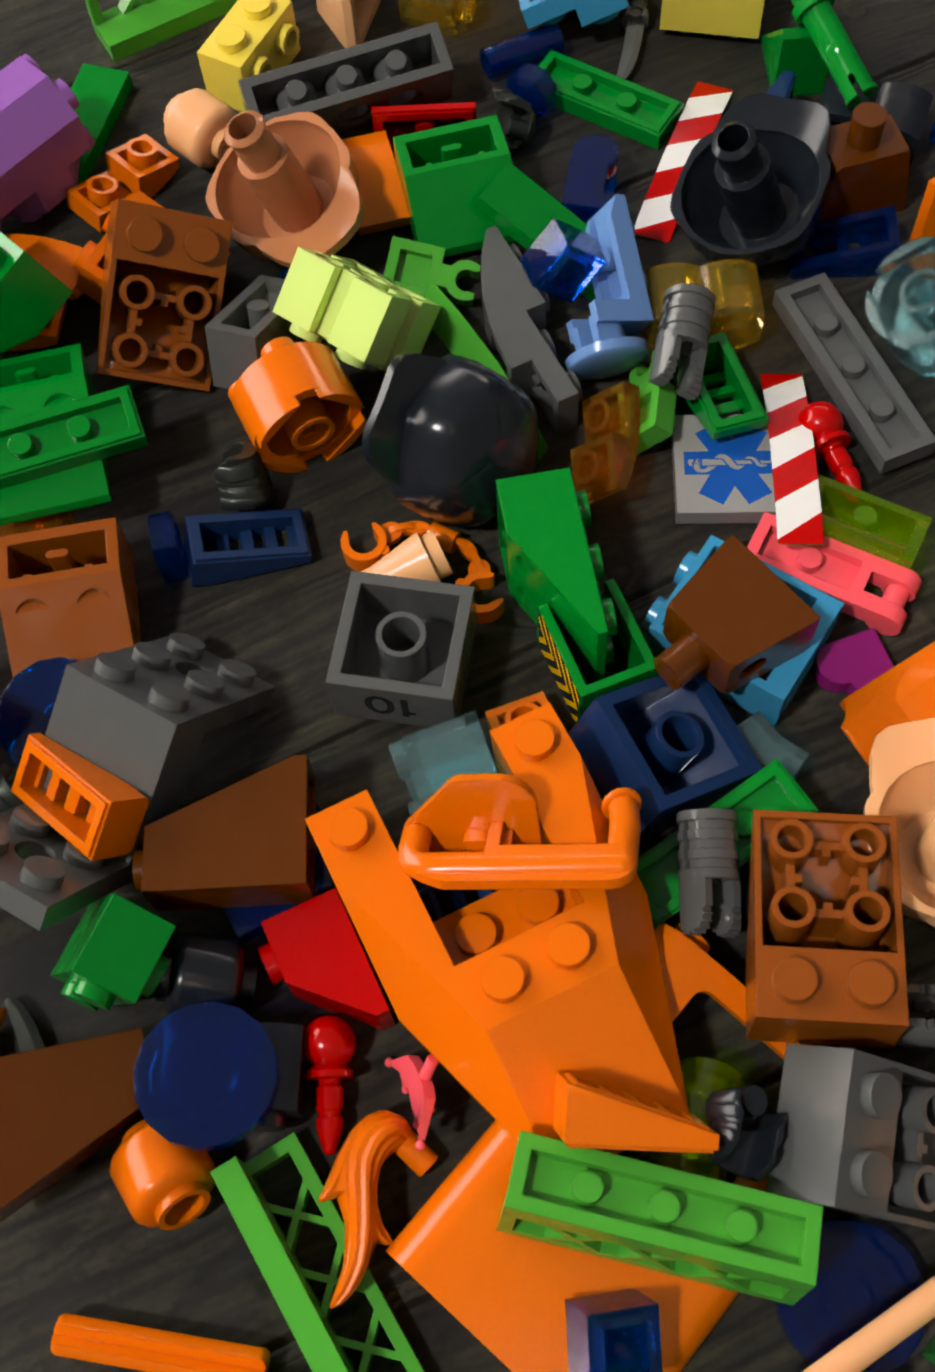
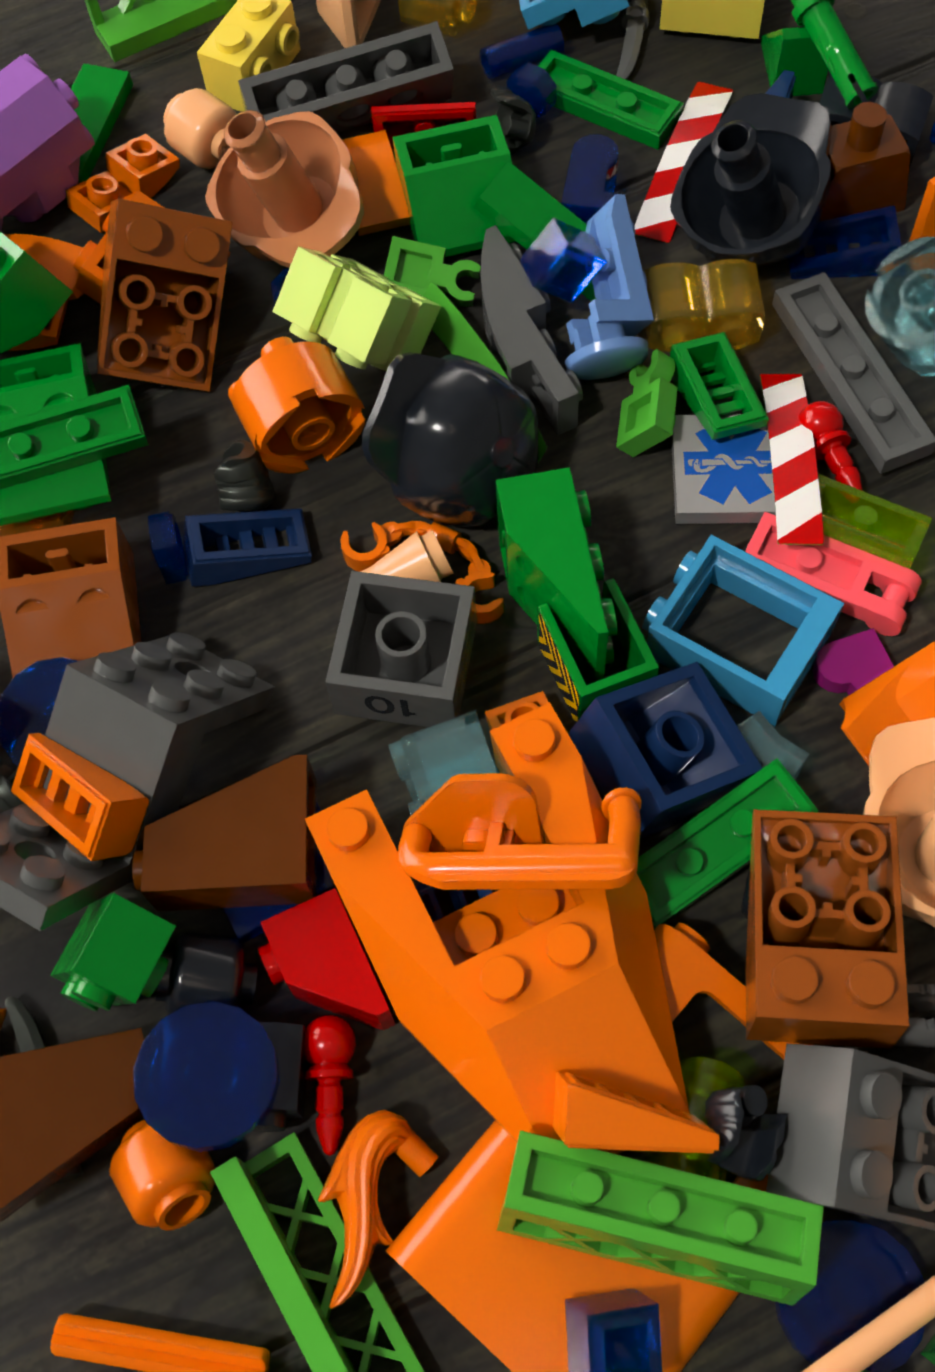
dark grey slope [205,274,298,389] -> none
coral piece [384,1054,439,1151] -> none
clear orange slope [570,381,640,504] -> none
dark grey hinge [649,283,717,401] -> none
reddish brown torso [653,535,821,693] -> none
dark grey hinge [676,808,742,938] -> none

